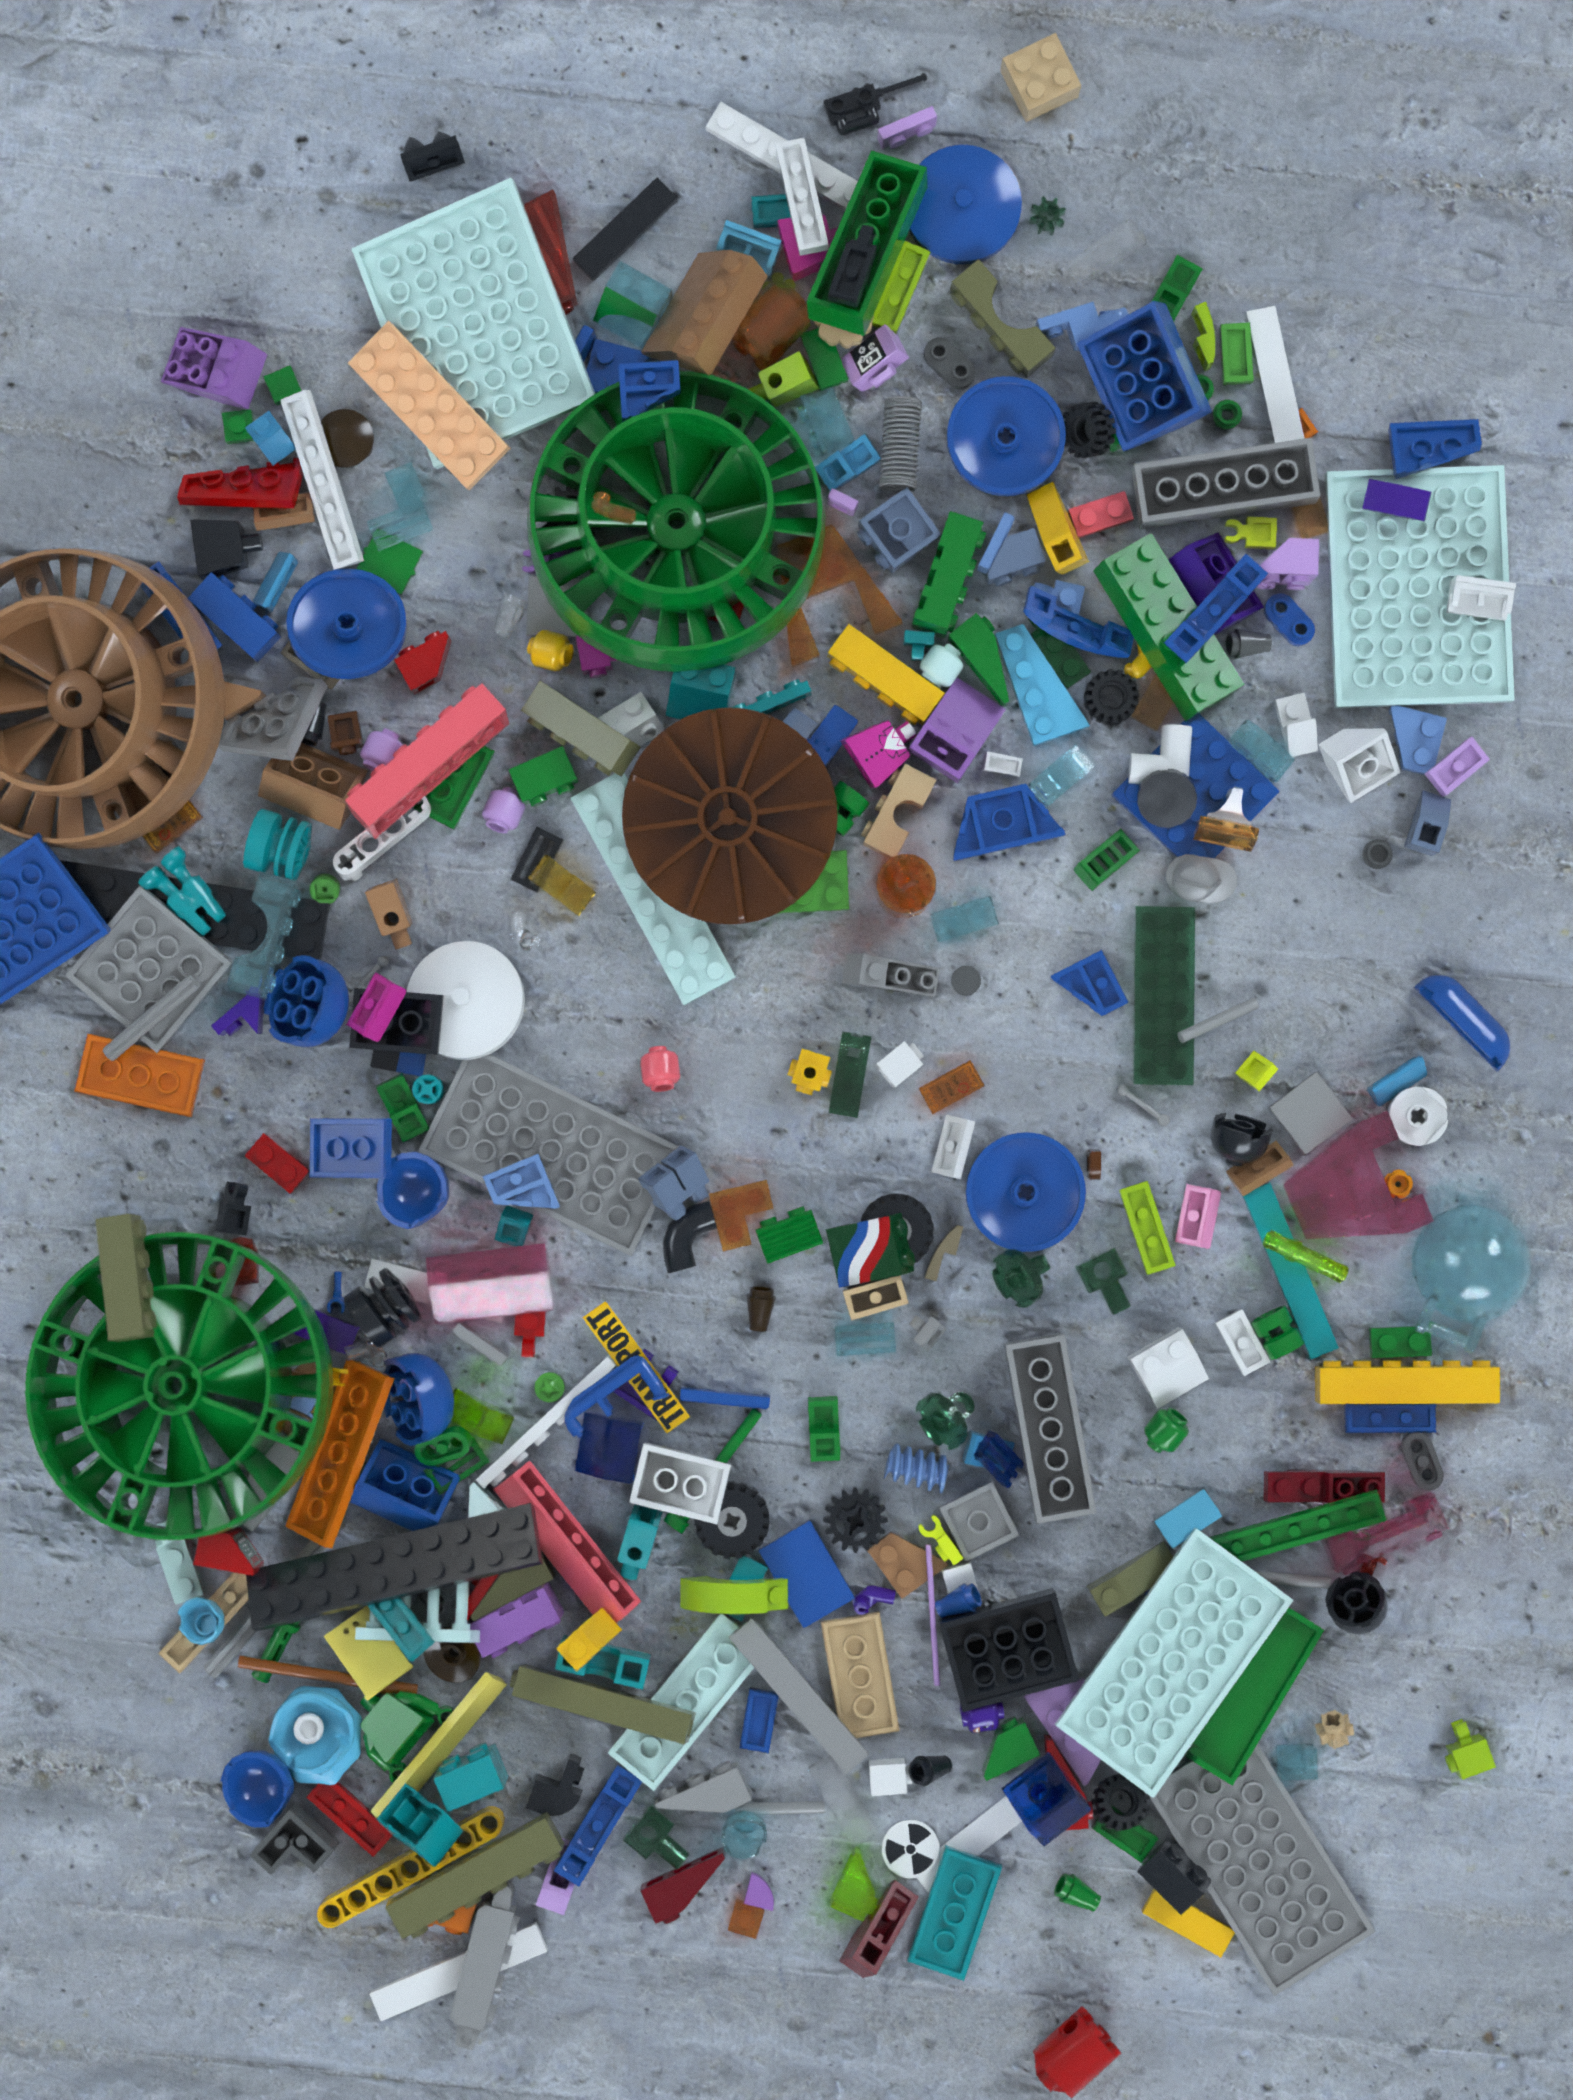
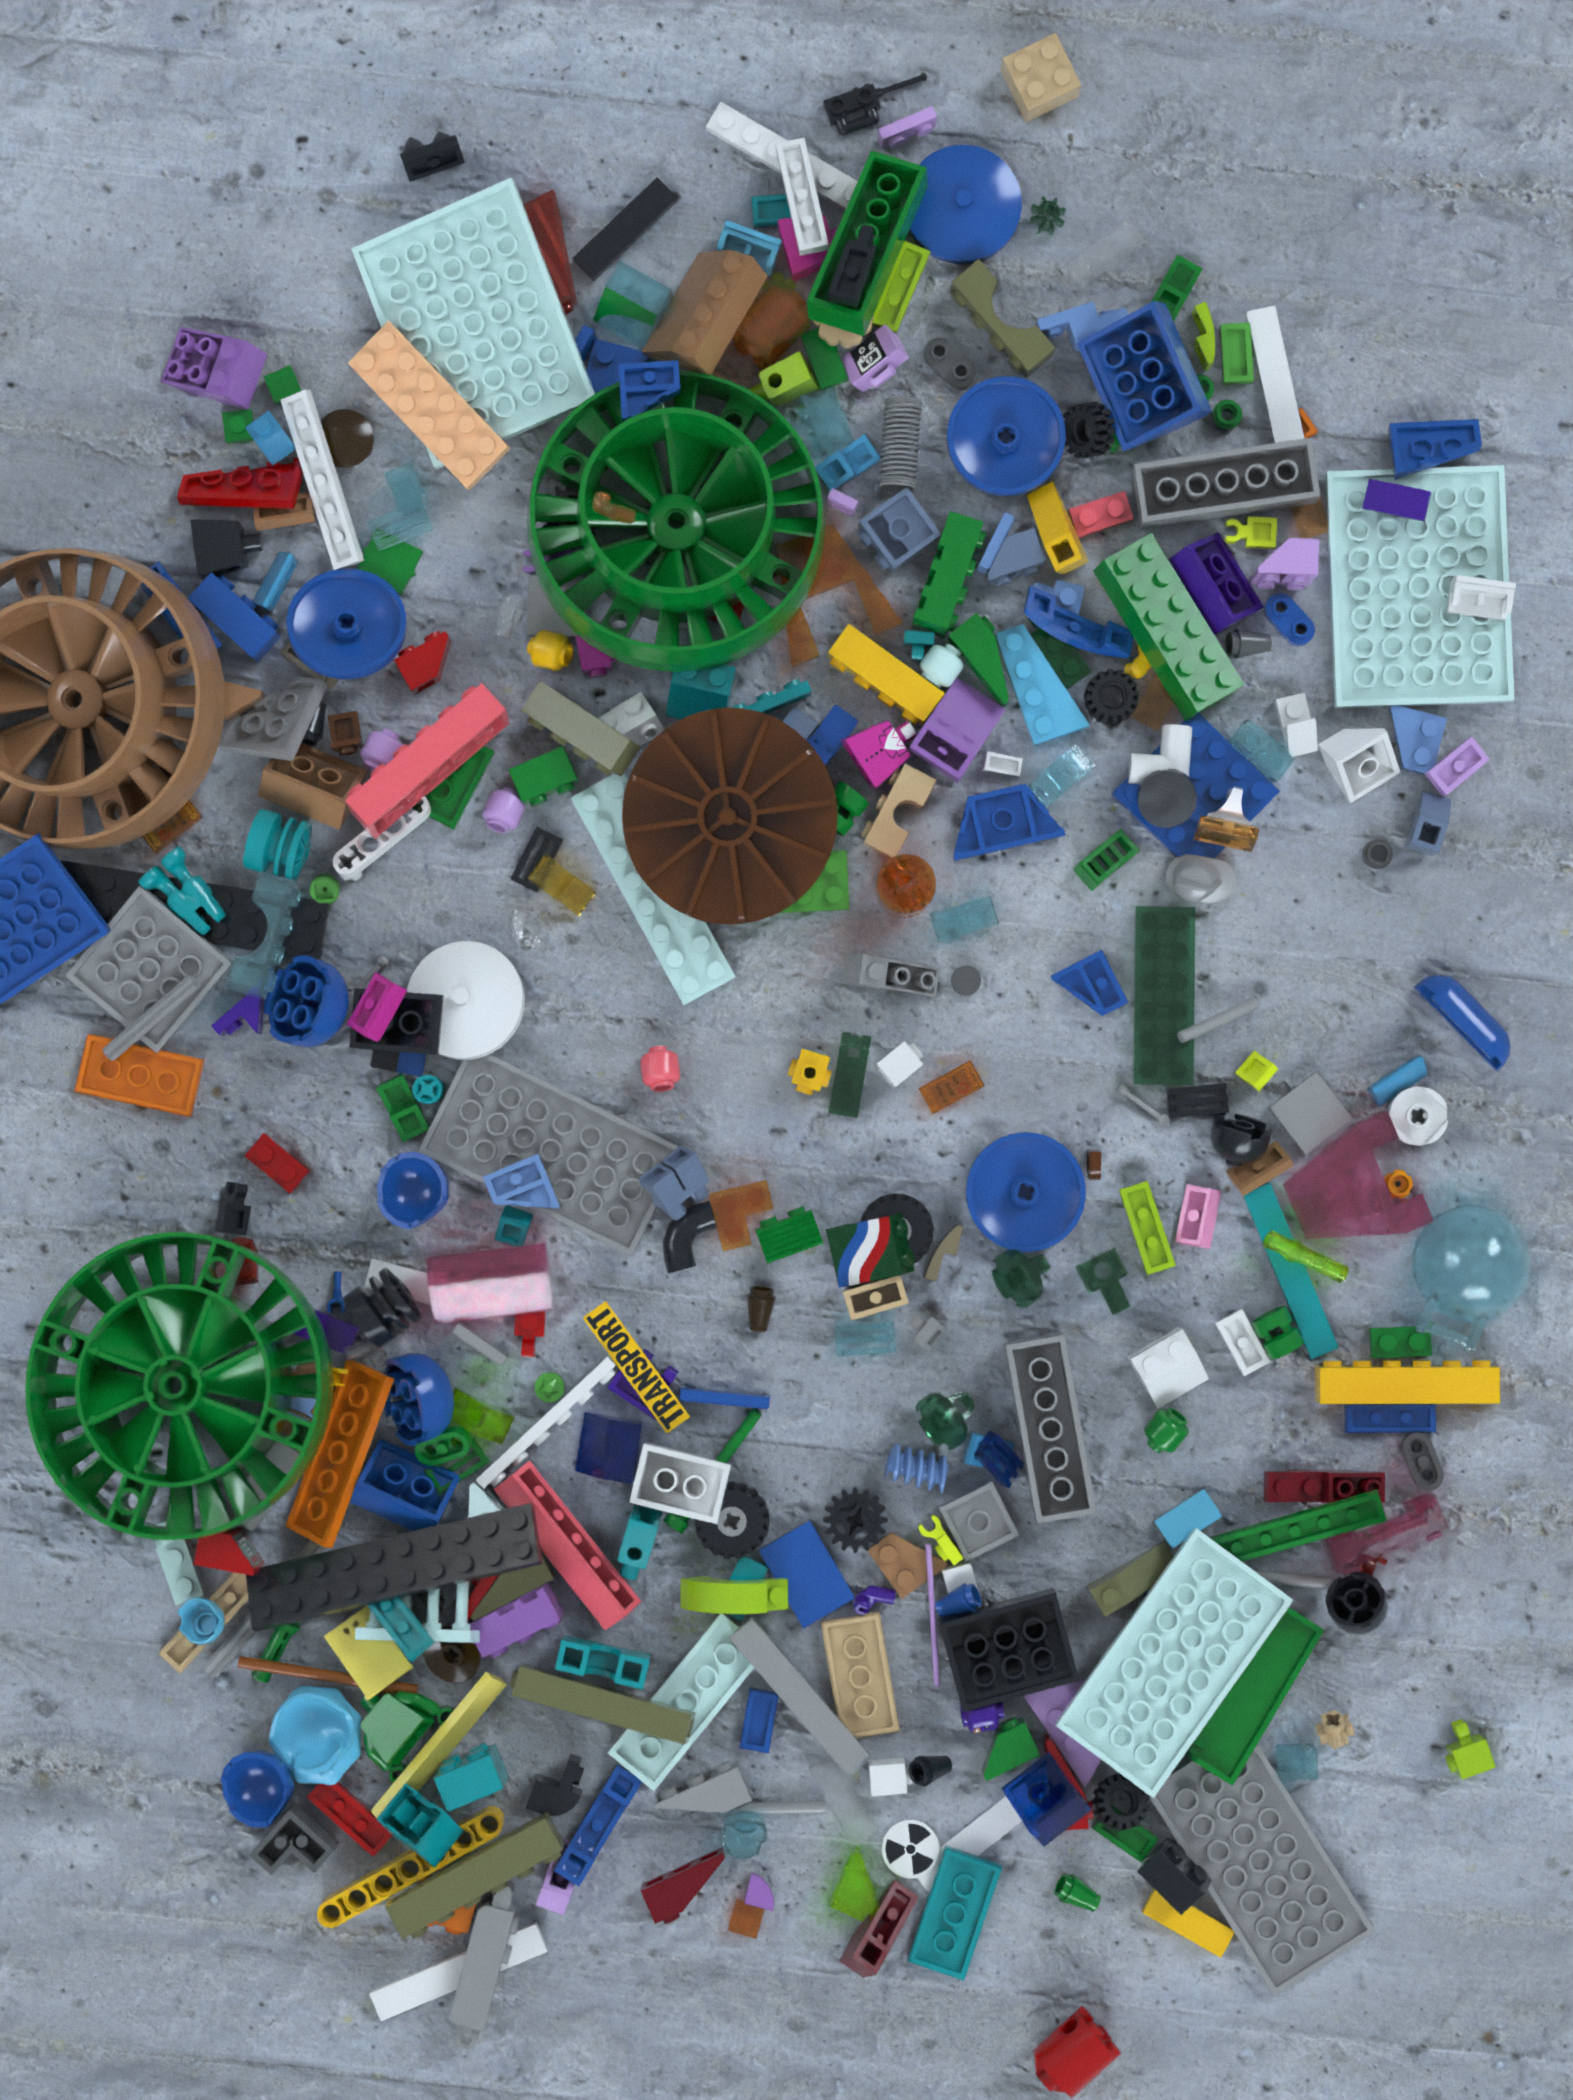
olive brick [95,1213,157,1342] -> none
white tile [293,1713,324,1744] -> none
blue tile [309,1118,392,1179] -> none
medium nougat torso [365,878,413,950] -> none
yellow slope [556,1608,622,1672] -> none
blue piece [564,1355,669,1438] -> none
clear green piece [623,1805,690,1870] -> none
green slope [808,1396,840,1462] -> none
white plate [932,1115,975,1180] -> none
blue slope [1164,554,1268,663] -> none
none -> black tile [1166,1083,1229,1118]

